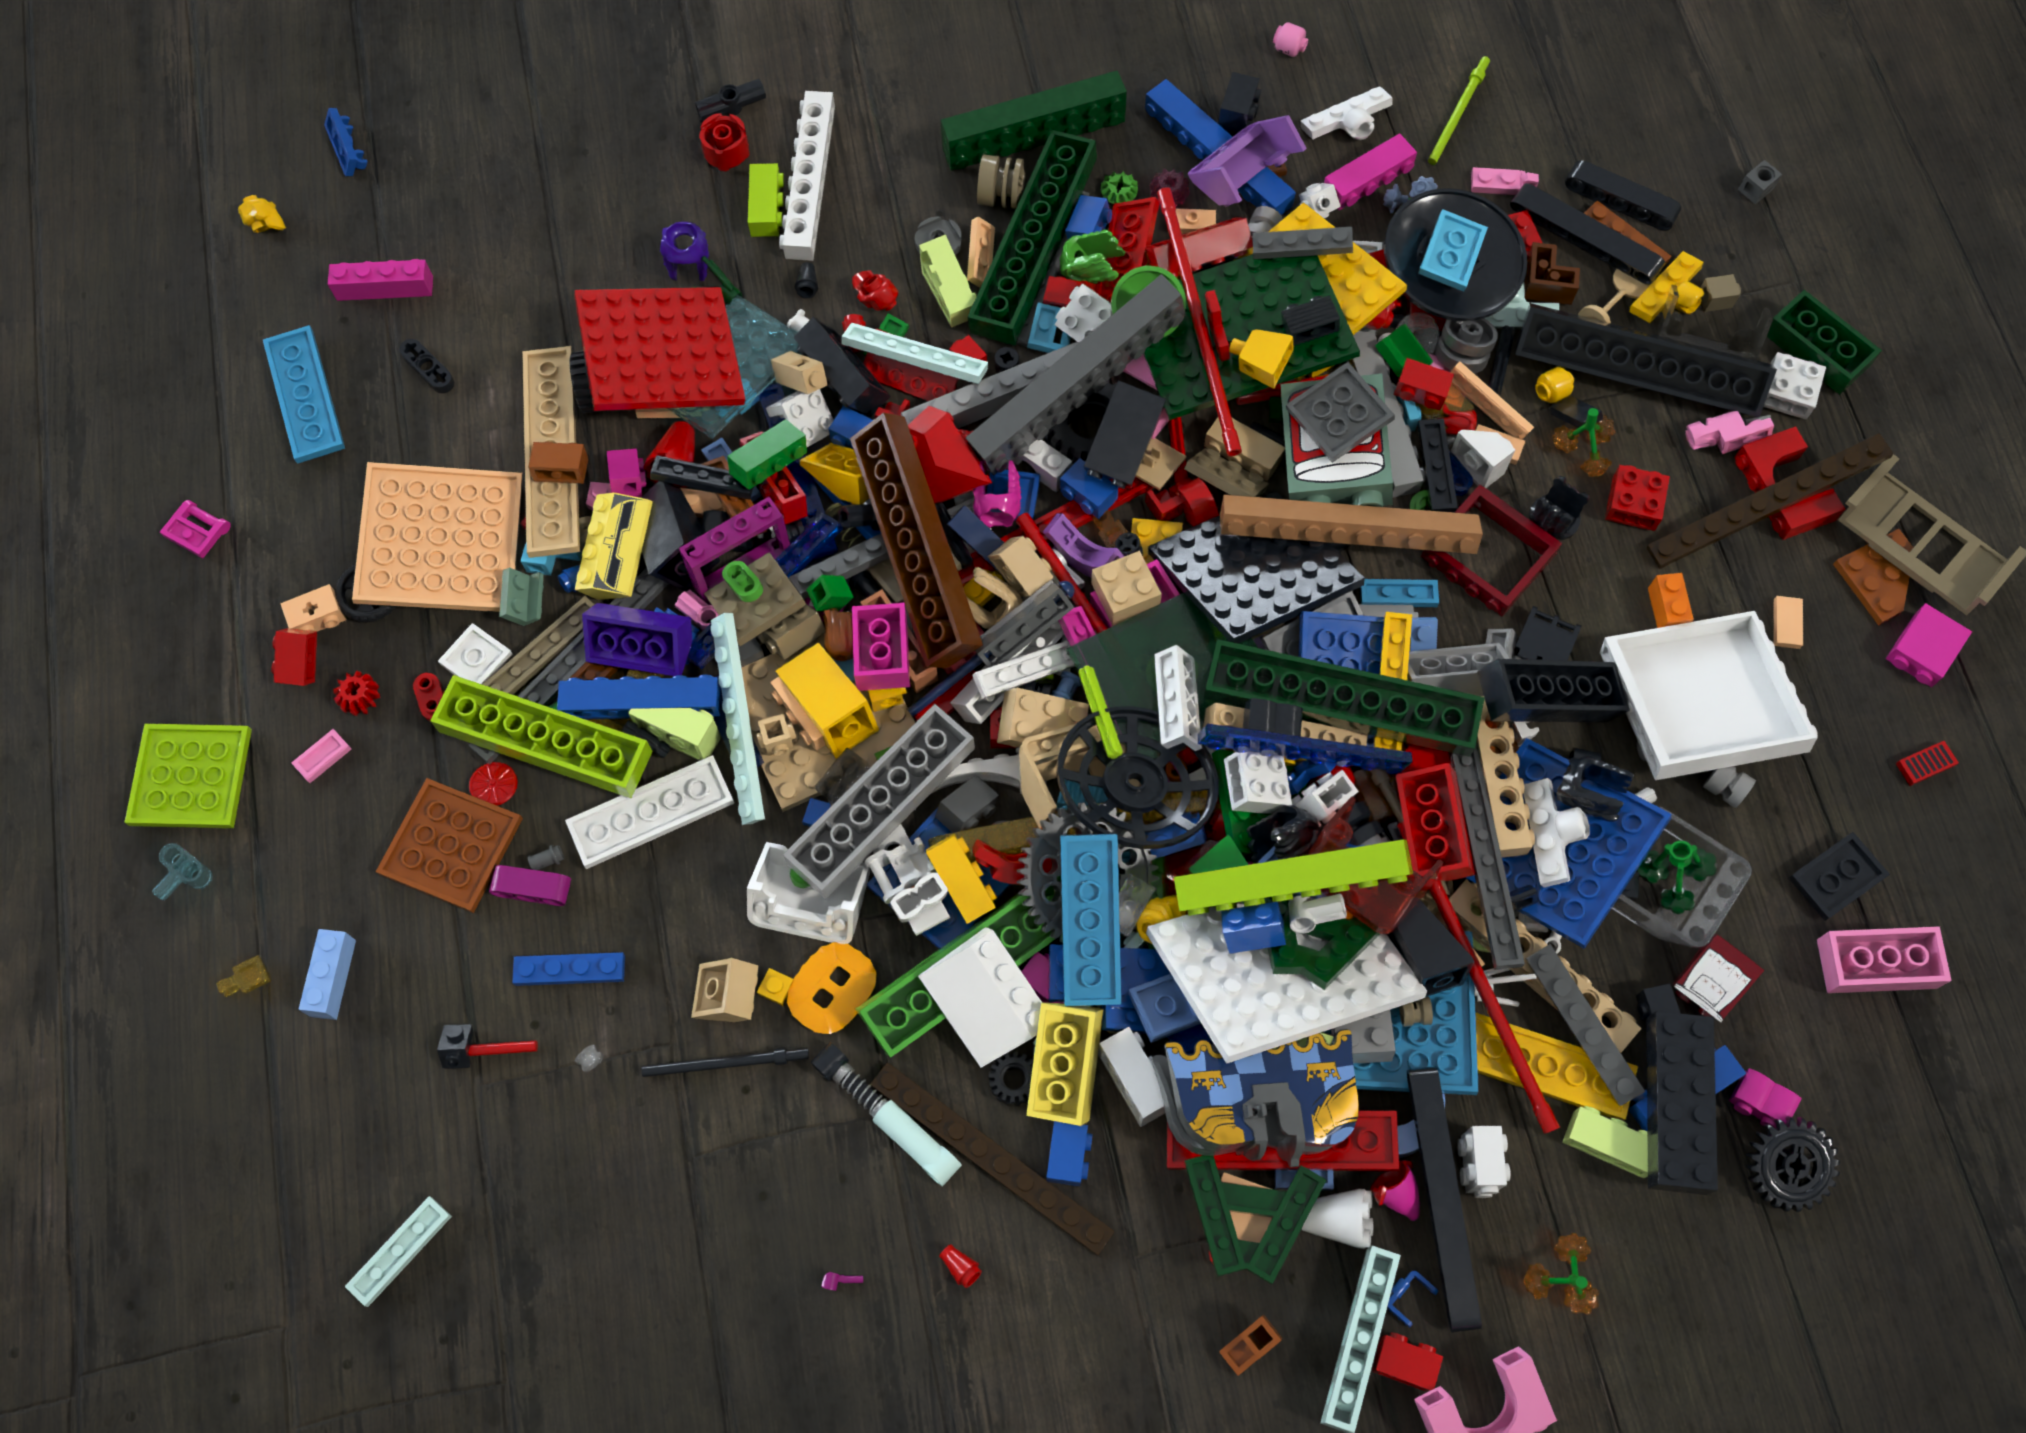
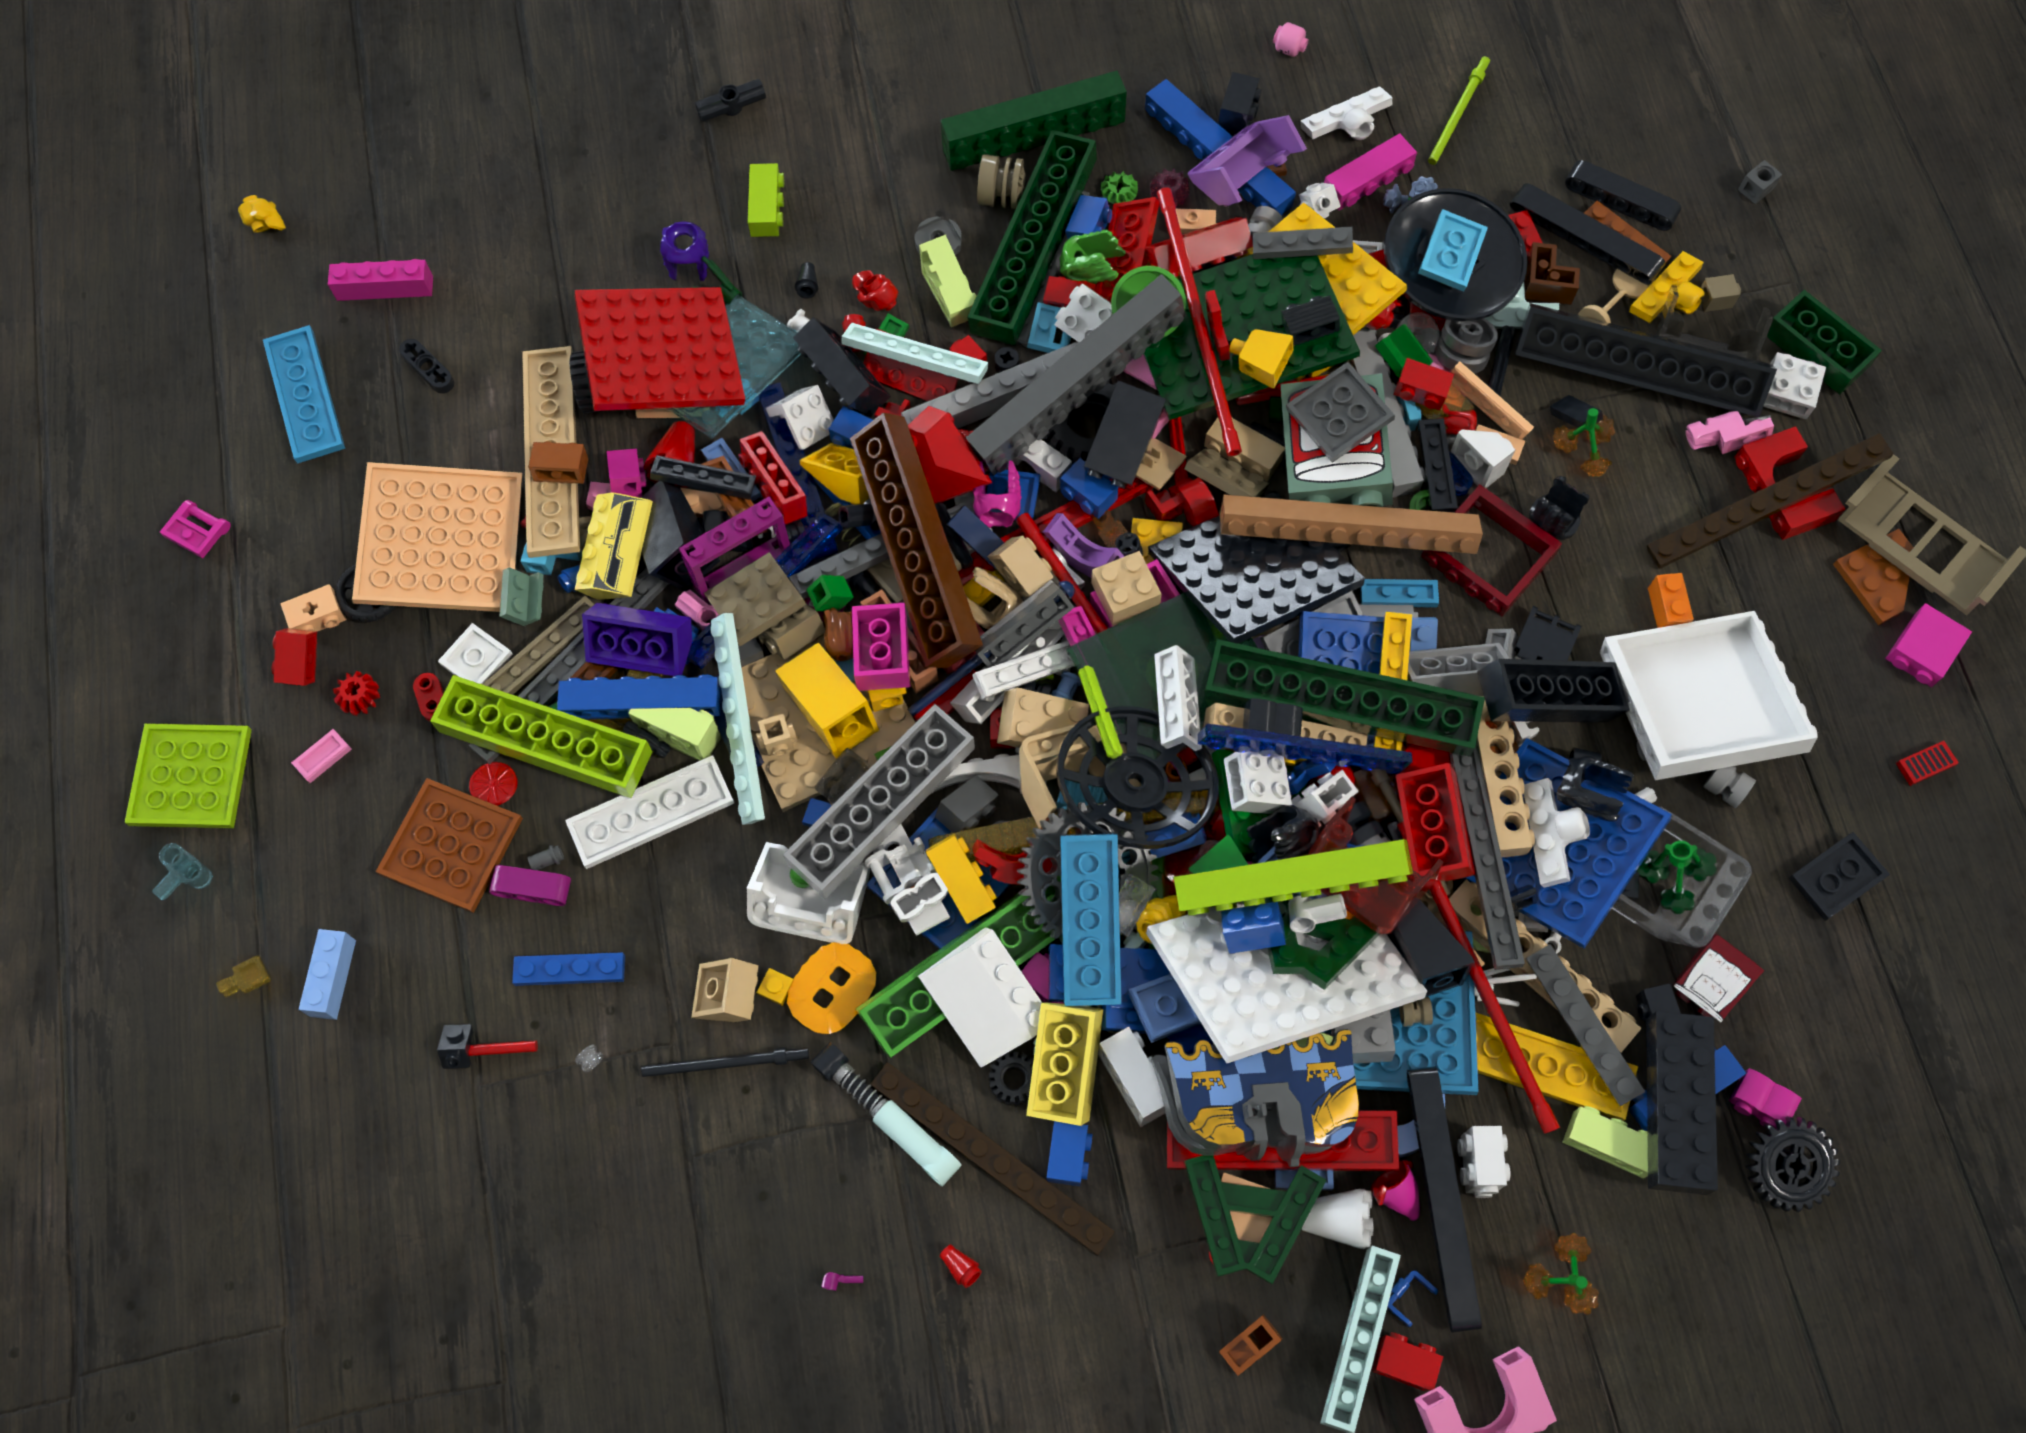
blue plate [324,108,368,176] -> none
light aqua plate [345,1196,452,1307] -> none
red brick [699,113,750,171] -> none
bright green plate [722,561,763,602] -> none
brick [727,419,807,490] -> none
light nougat plate [770,677,825,751] -> none
tan brick [771,351,828,394] -> none
white brick [779,91,835,261] -> none
light nougat plate [967,217,995,288] -> none
bright pink hinge [1471,167,1539,195] -> none
yellow head [1535,367,1574,403] -> none
red brick [1605,465,1670,531] -> none
light nougat tile [1774,596,1803,649] -> none
bright pink brick [1817,927,1951,993] -> none

